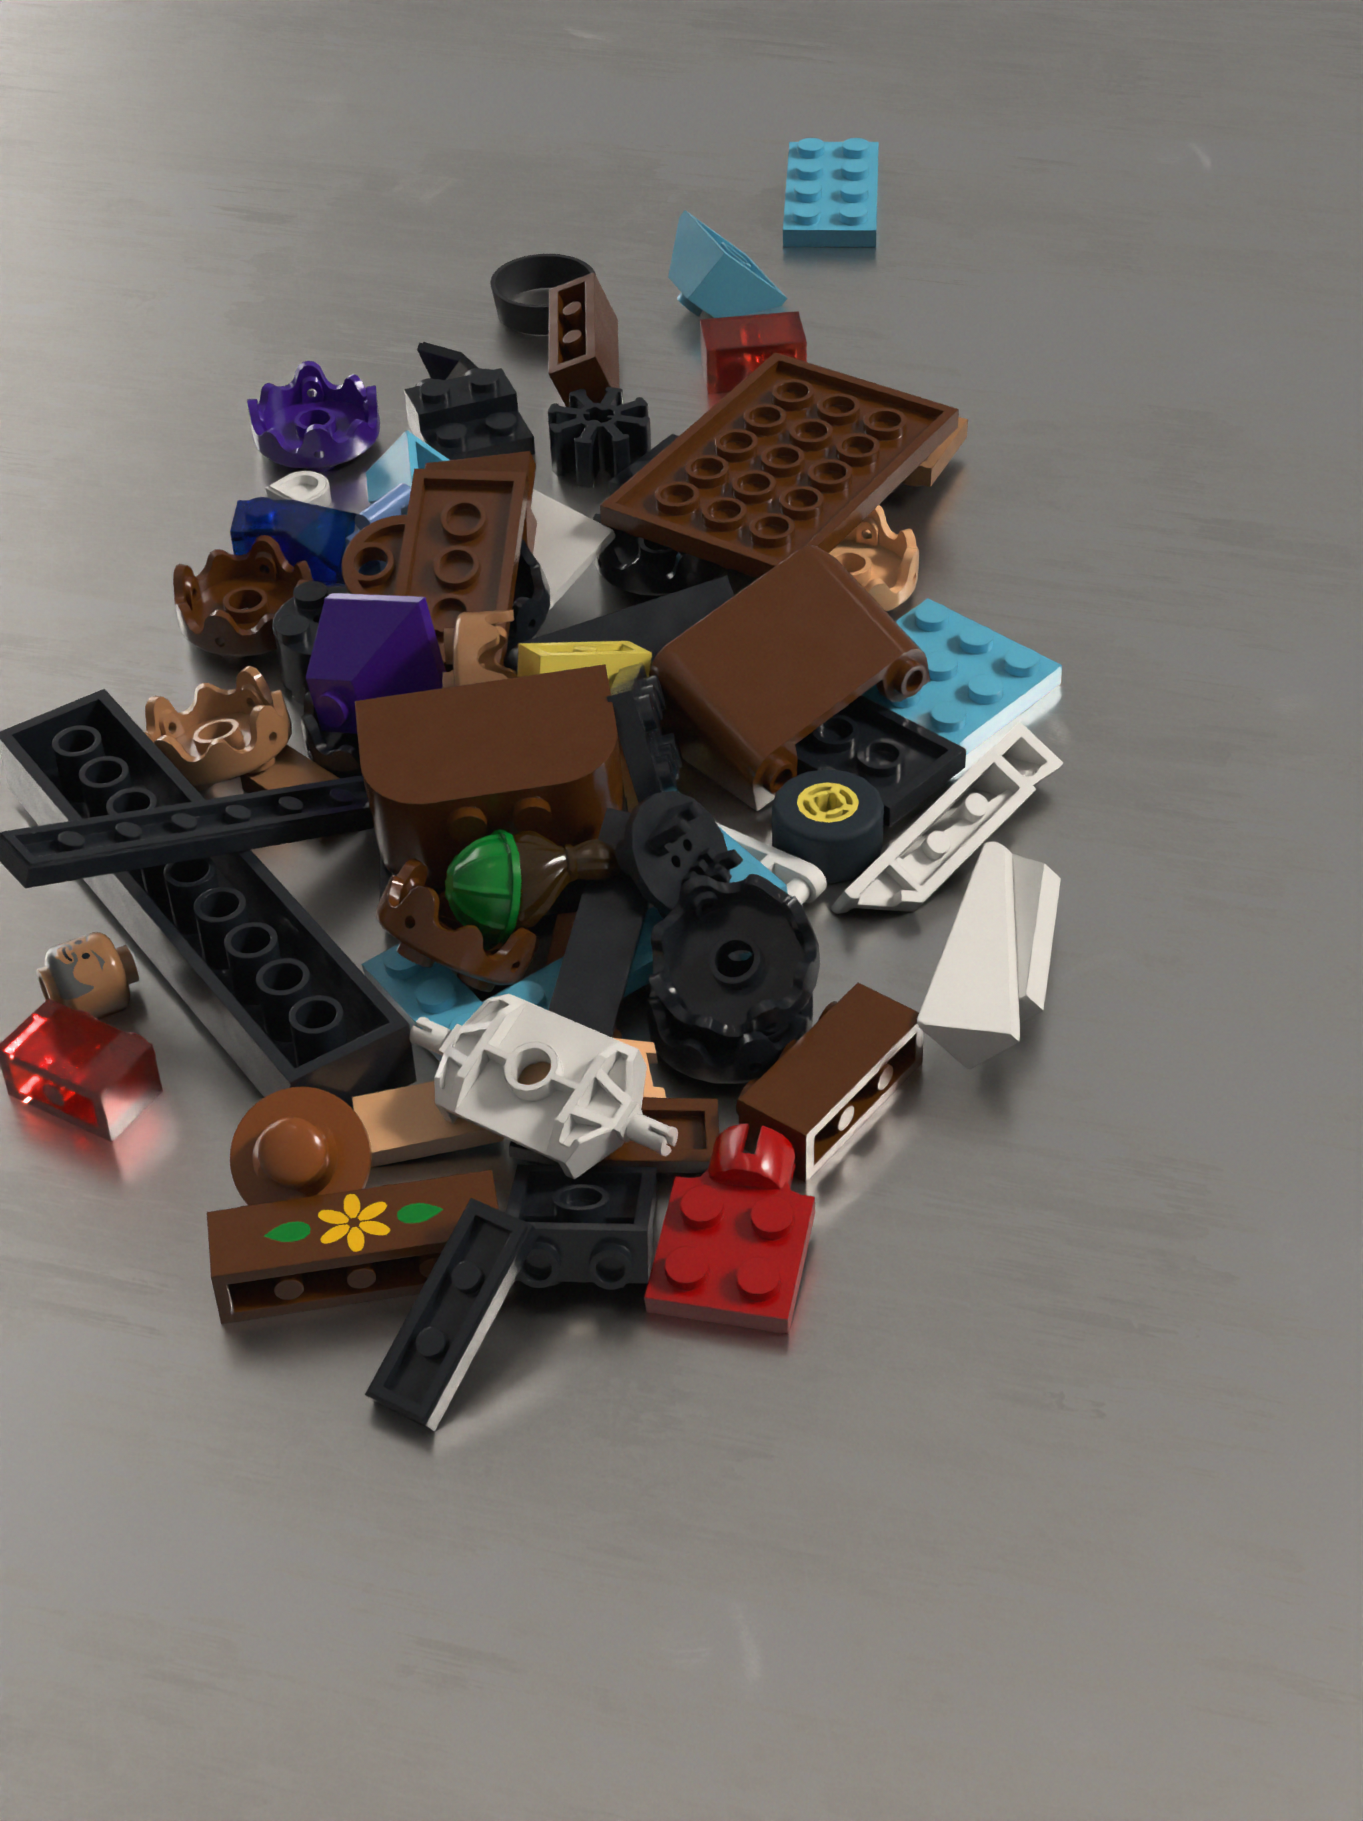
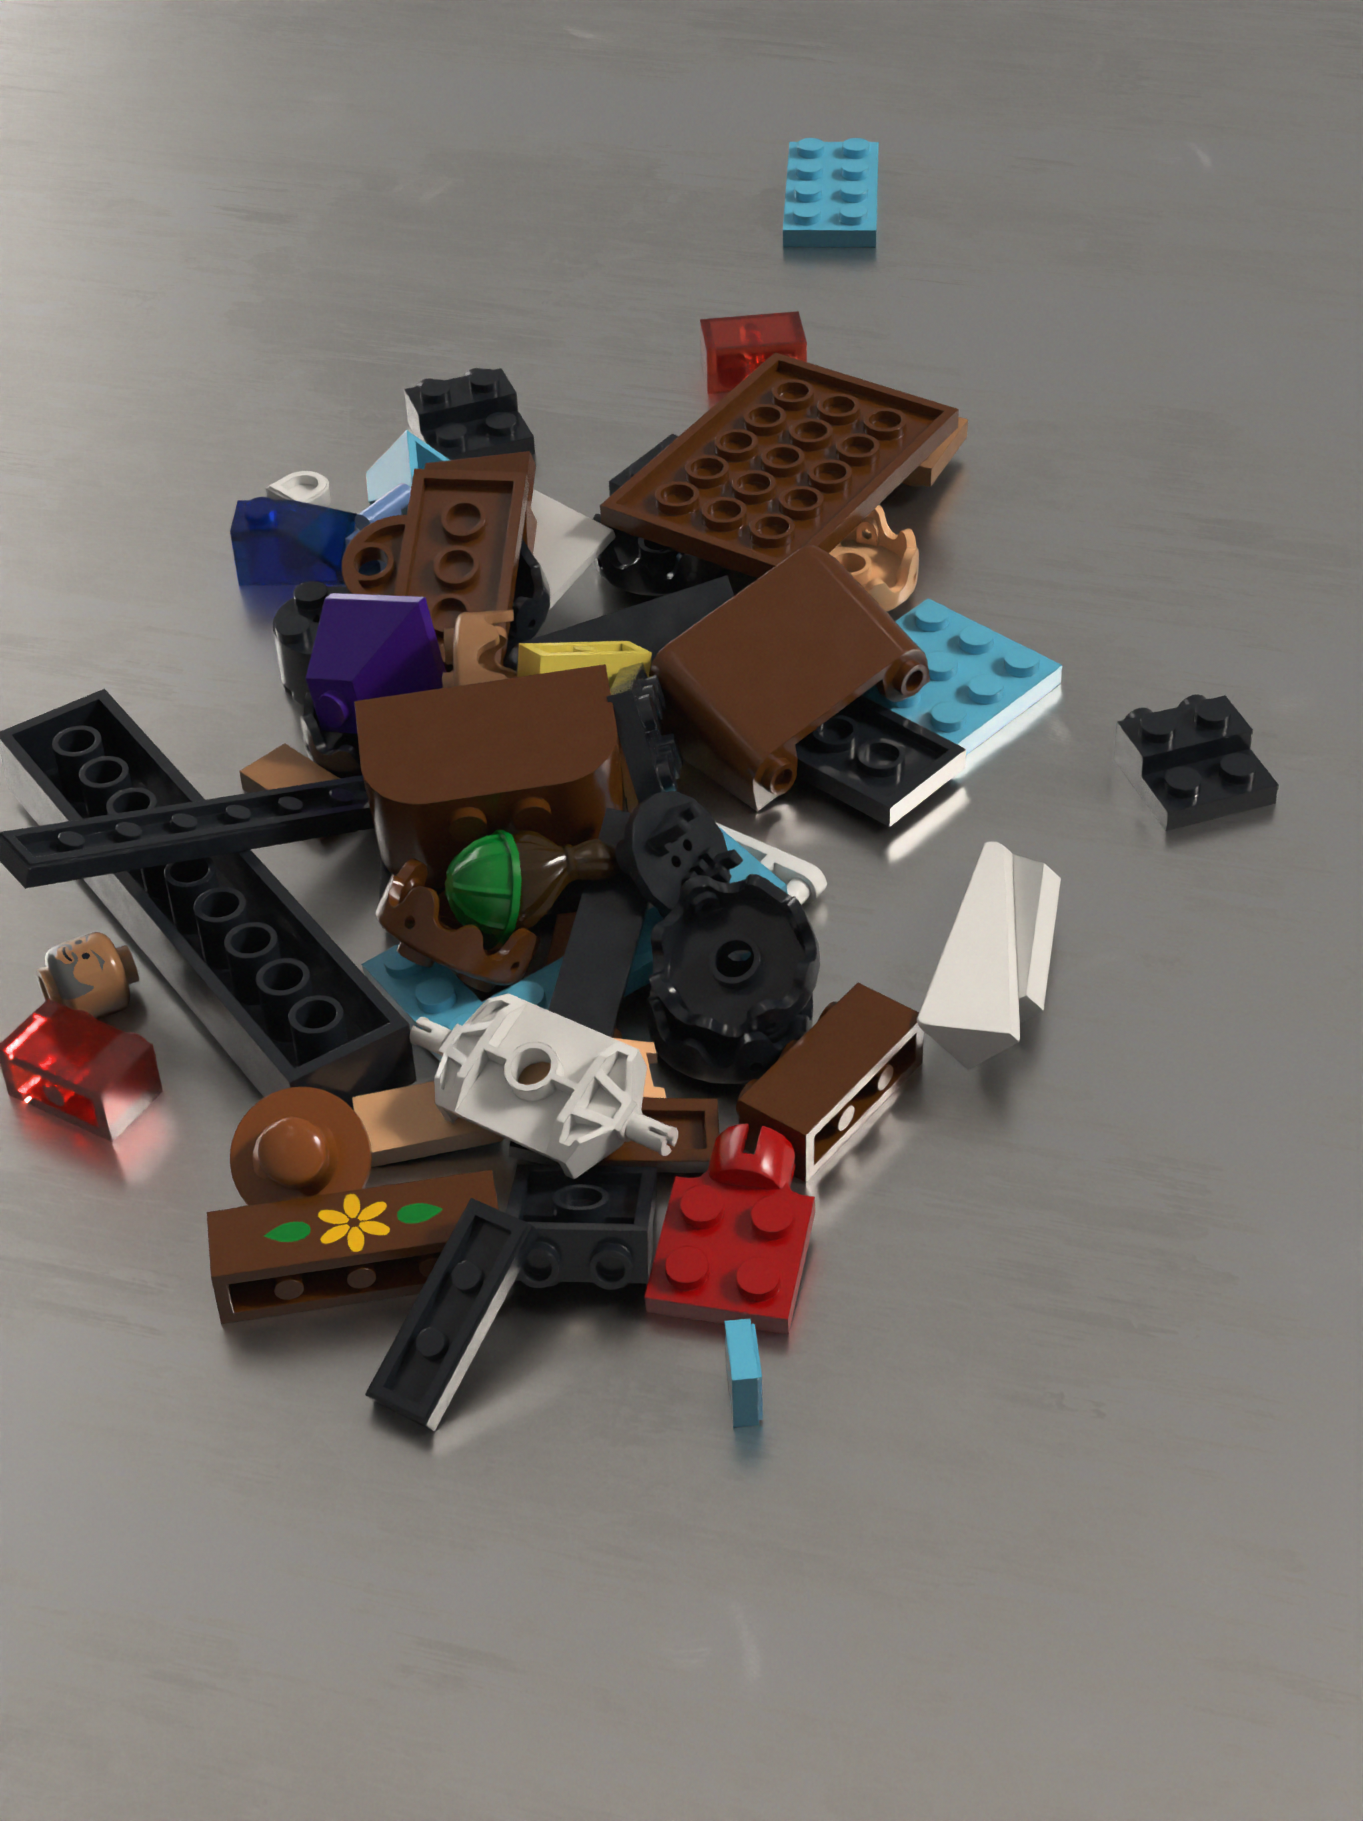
medium nougat plate [144,666,292,791] -> none
reddish brown plate [173,535,313,660] -> none
dark purple plate [247,361,380,473] -> none
black slope [417,342,478,380] -> none
black tyre [490,254,596,335] -> none
reddish brown brick [548,273,620,407] -> none
black gear [548,387,651,488] -> none
medium azure slope [668,210,788,322] -> none
black wheel [772,769,884,884] -> none
white wedge [830,721,1063,914] -> none
none -> medium azure tile [724,1318,763,1428]
none -> black plate [1113,694,1279,831]

